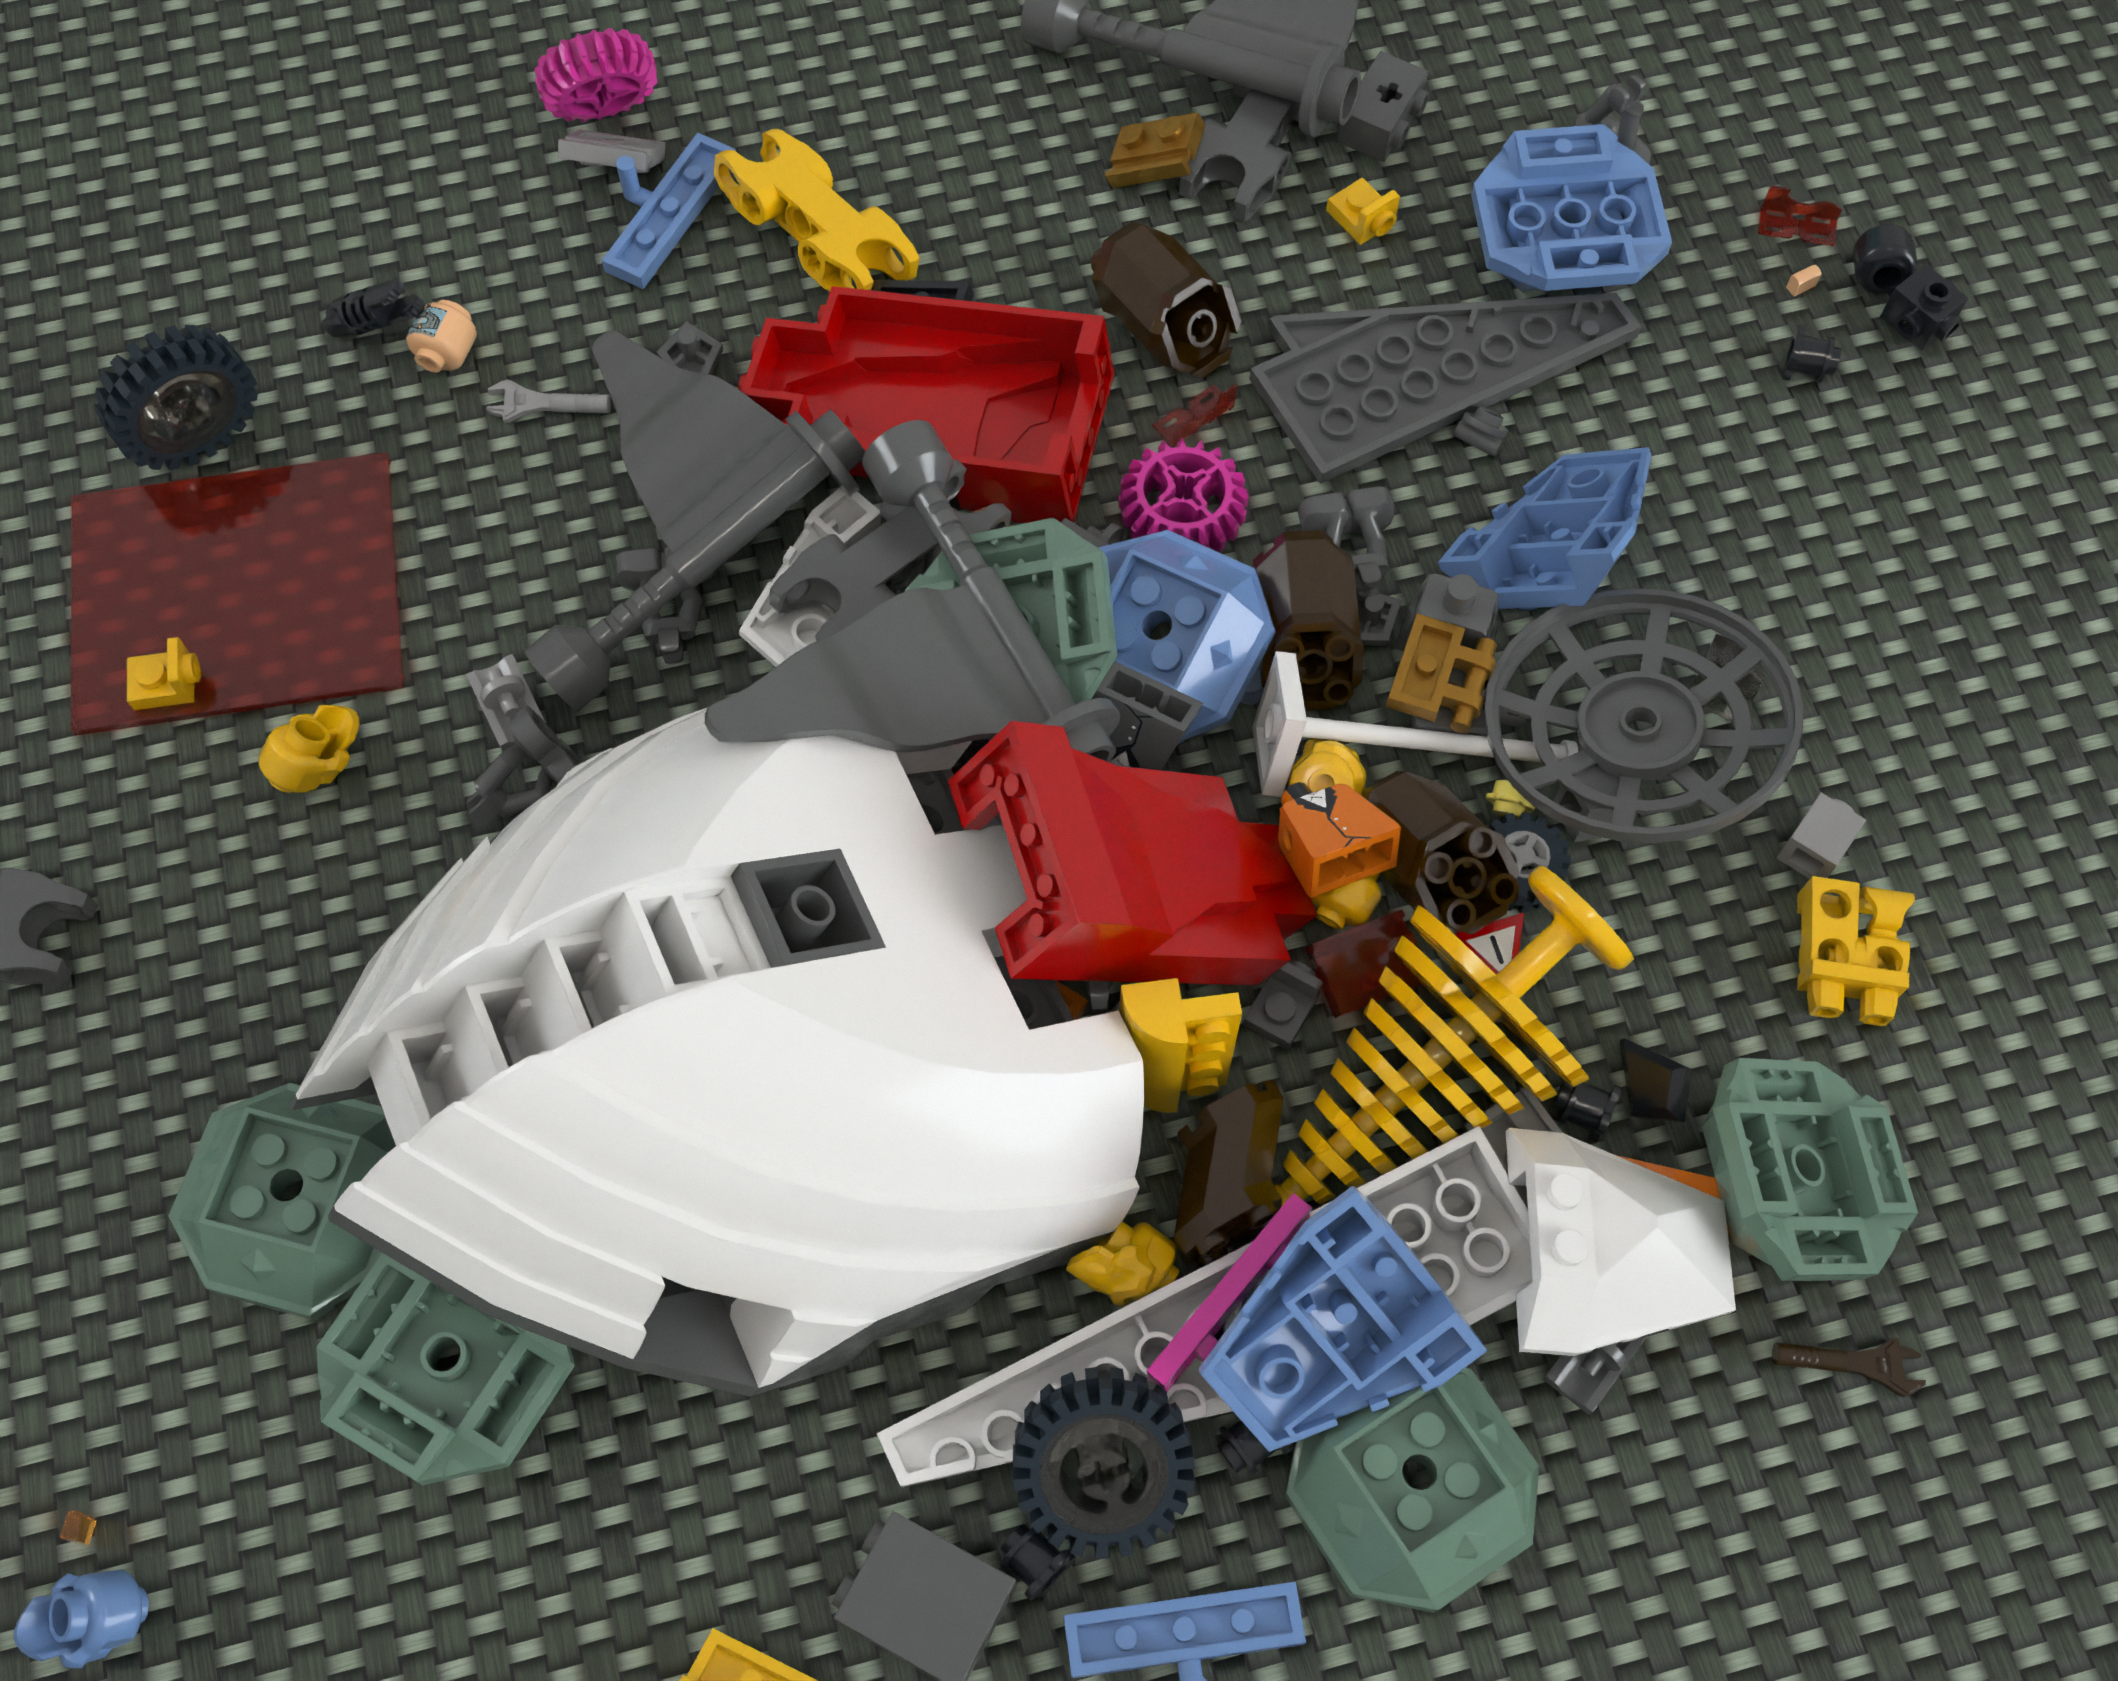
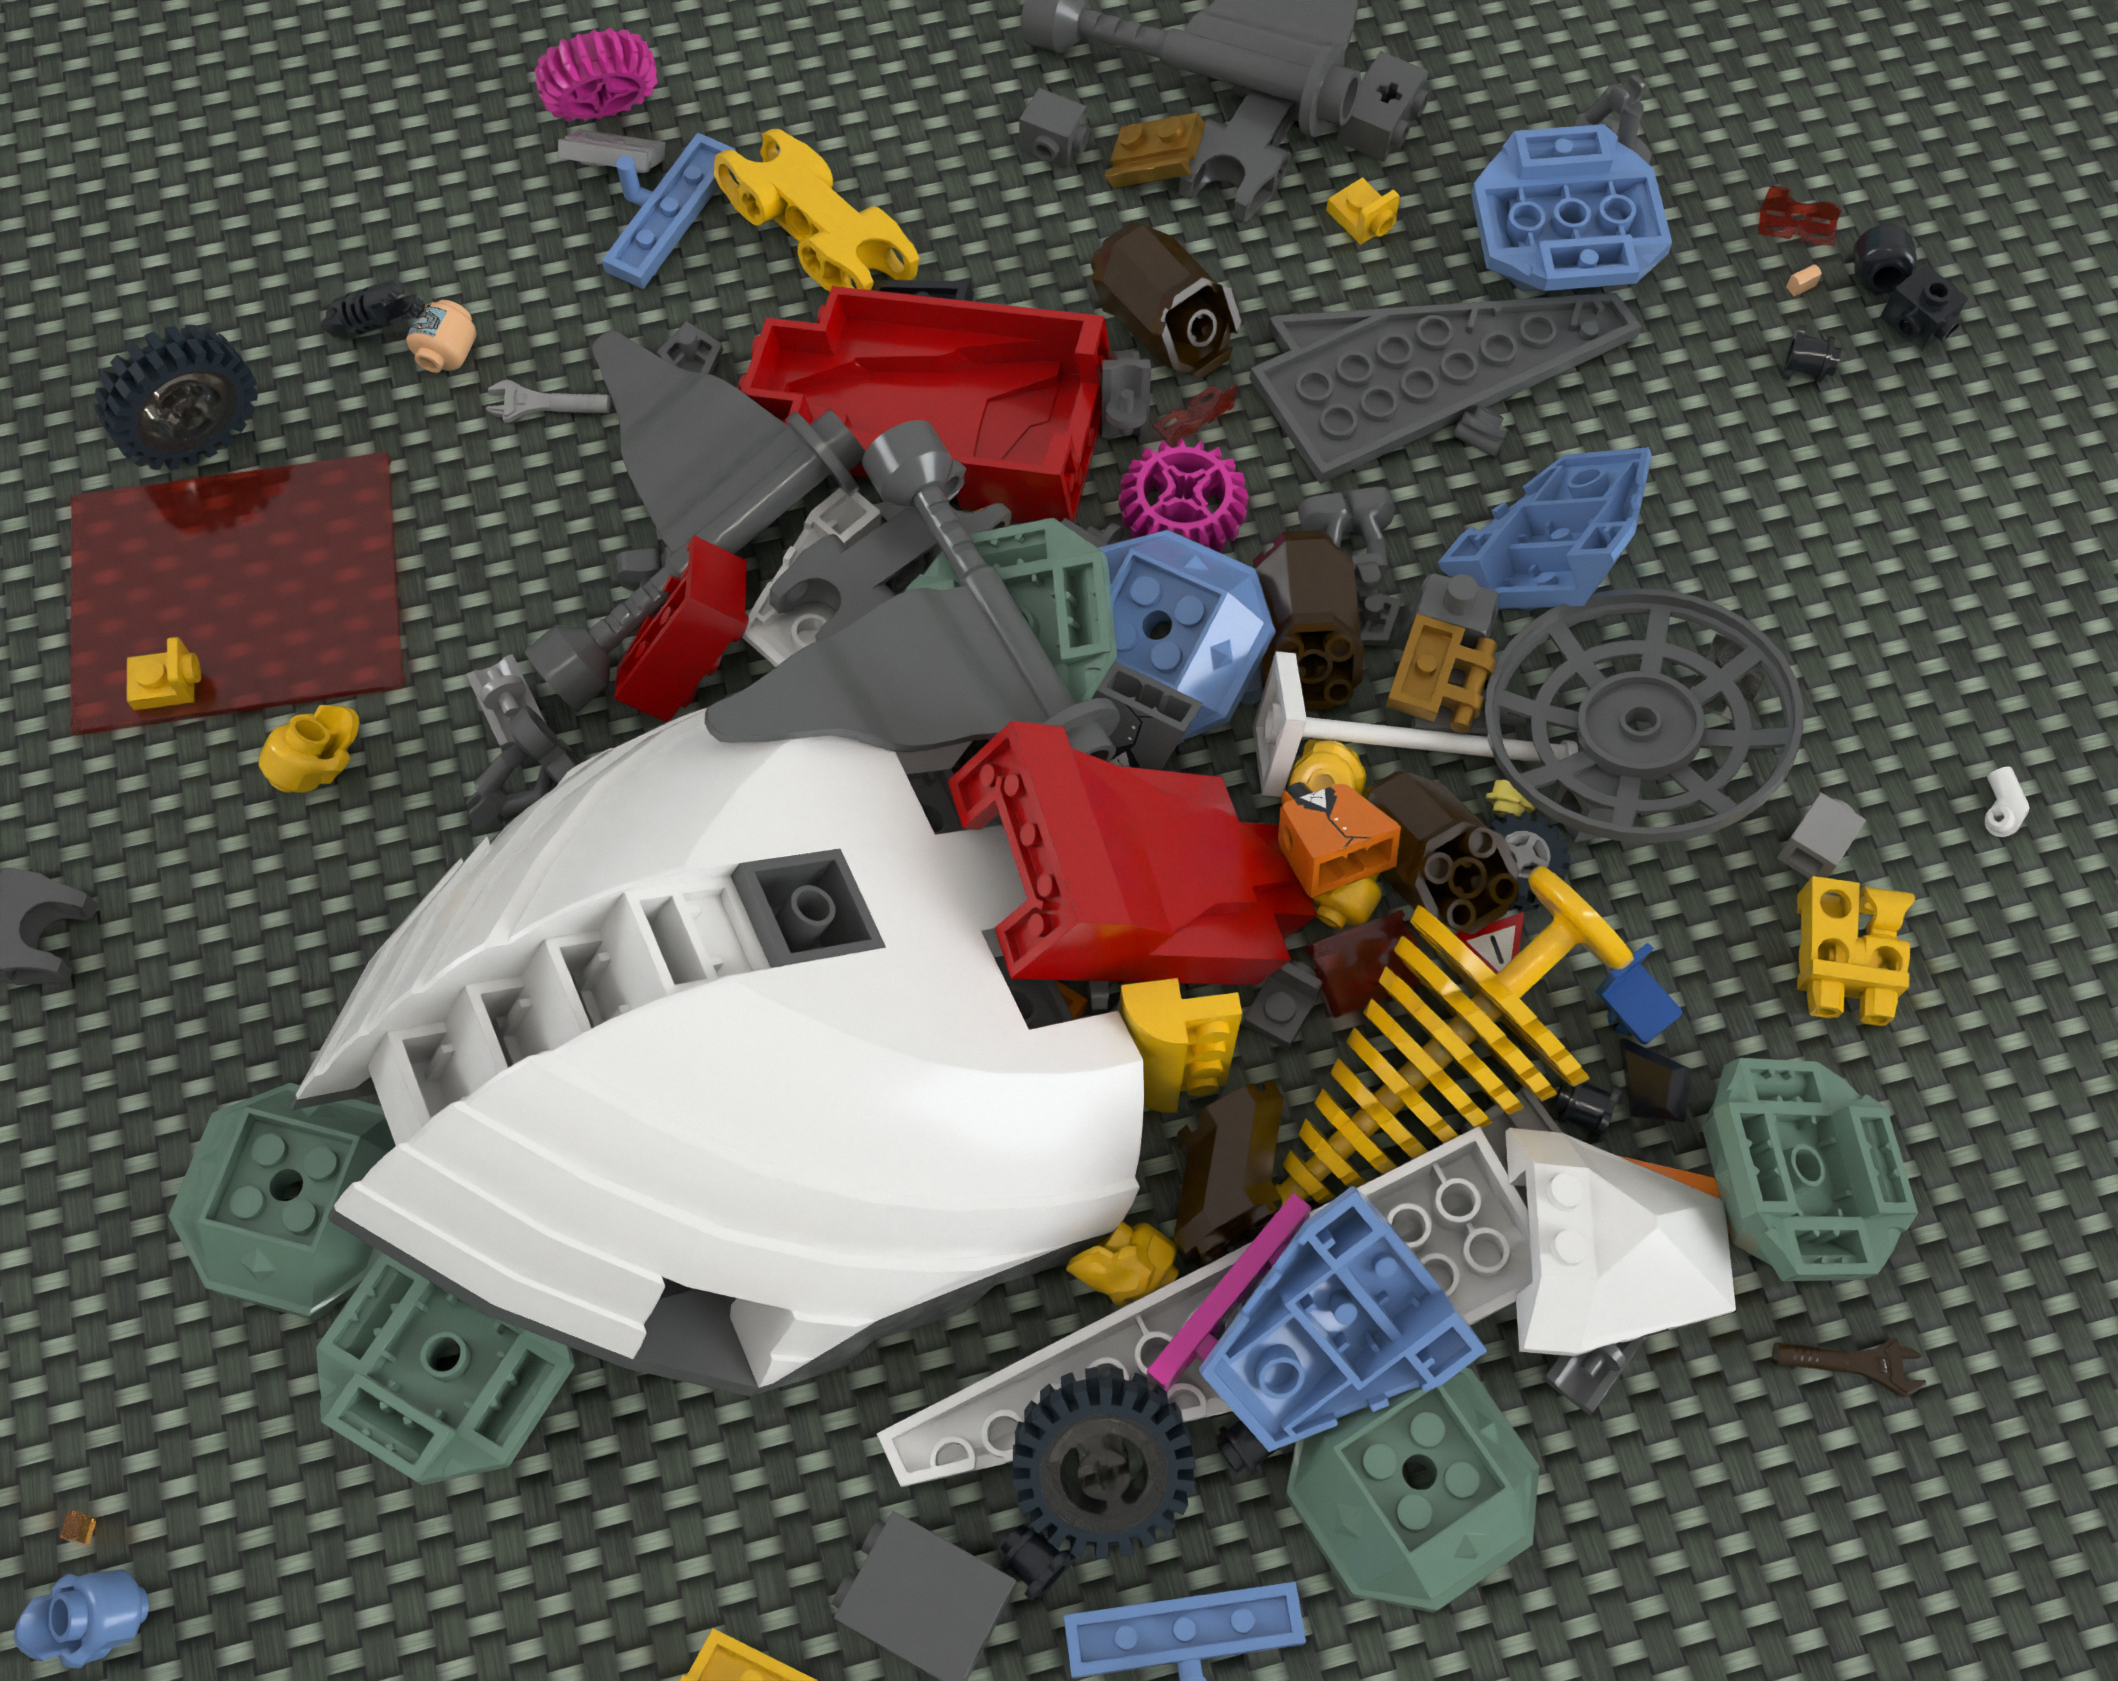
none -> red wedge [614,535,749,722]
none -> dark grey brick [1019,88,1091,168]
none -> dark grey hips [1101,351,1151,438]
none -> blue bracket [1594,943,1682,1044]
none -> white arm [1985,767,2030,837]

